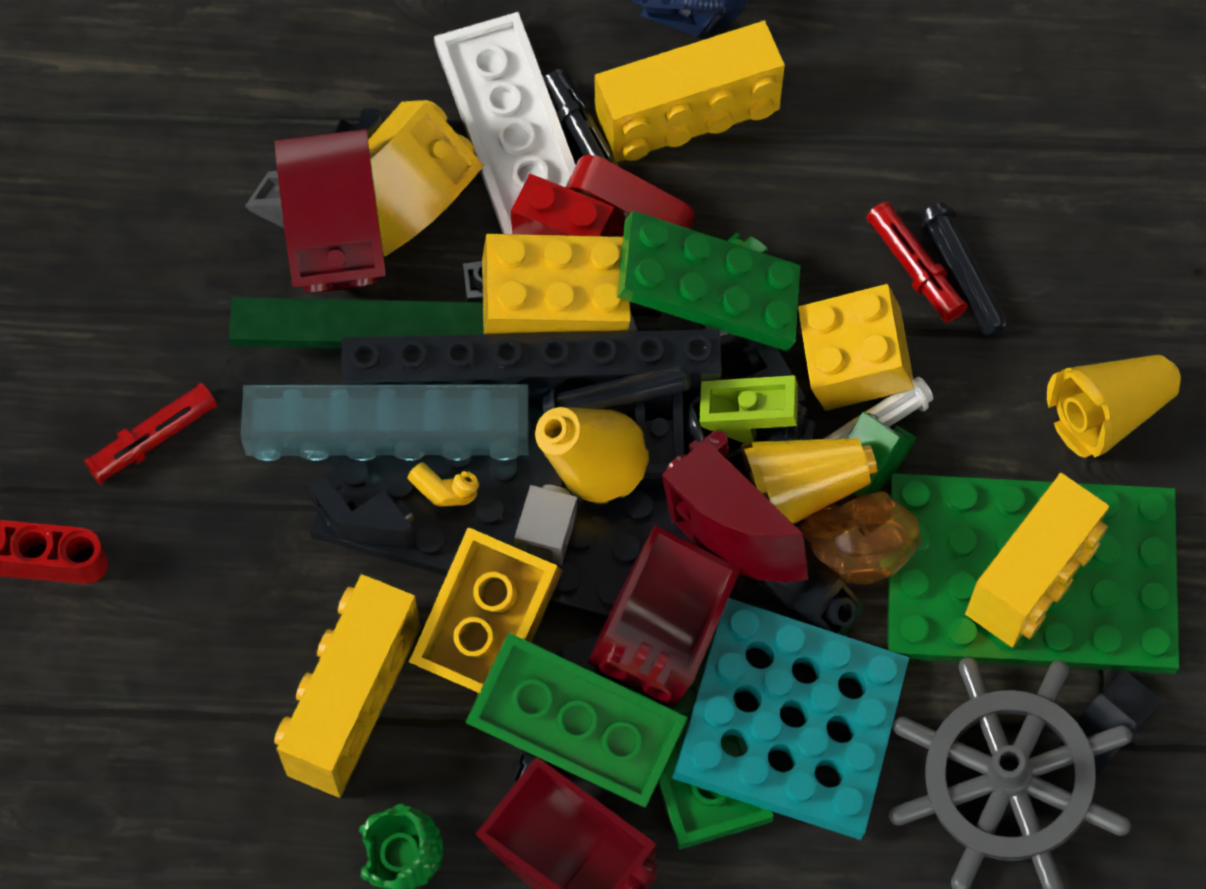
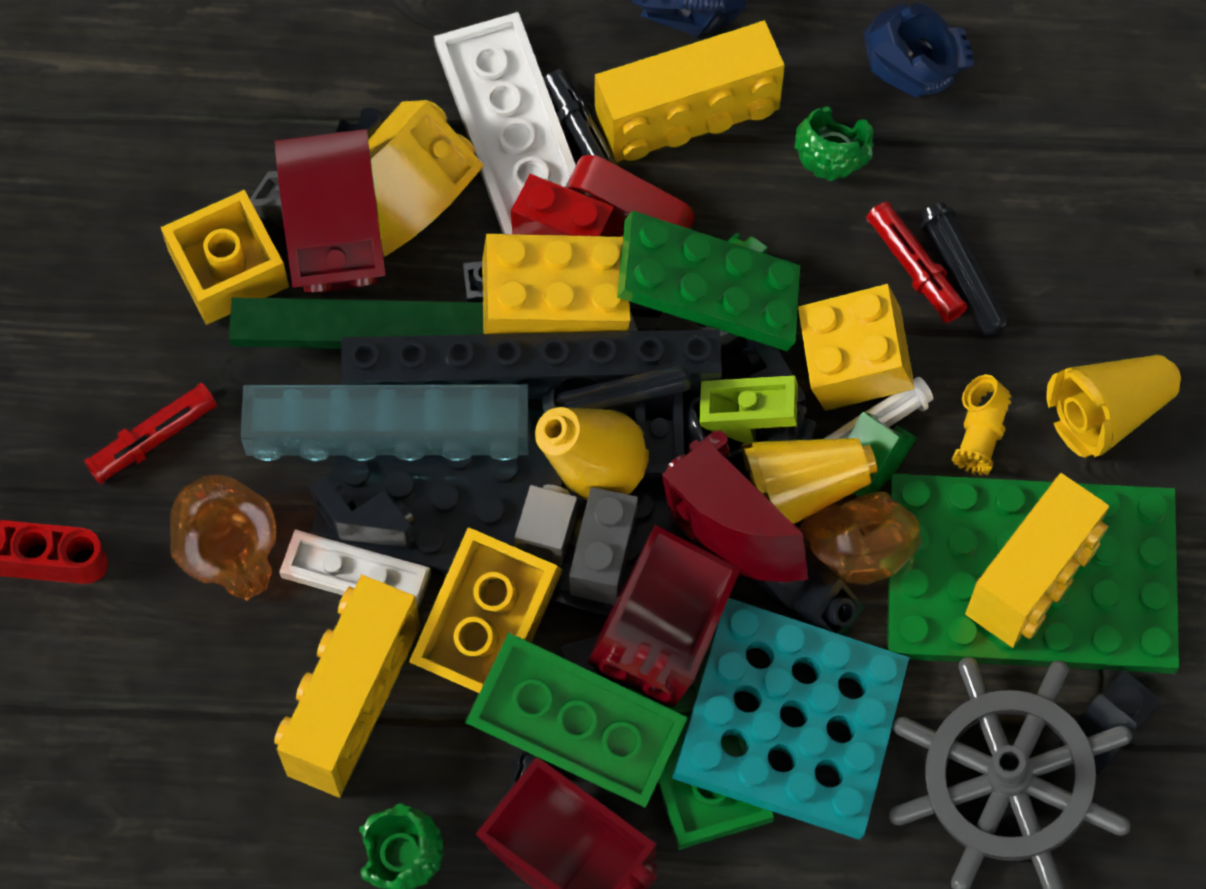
yellow arm [407,462,479,507] -> none
none -> yellow brick [161,190,289,325]
none -> clear orange helmet [170,475,276,601]
none -> white tile [279,530,431,610]
none -> dark grey brick [569,487,638,605]
none -> green hair [794,106,874,181]
none -> dark blue helmet [864,2,974,98]
none -> yellow connector [952,374,1012,475]

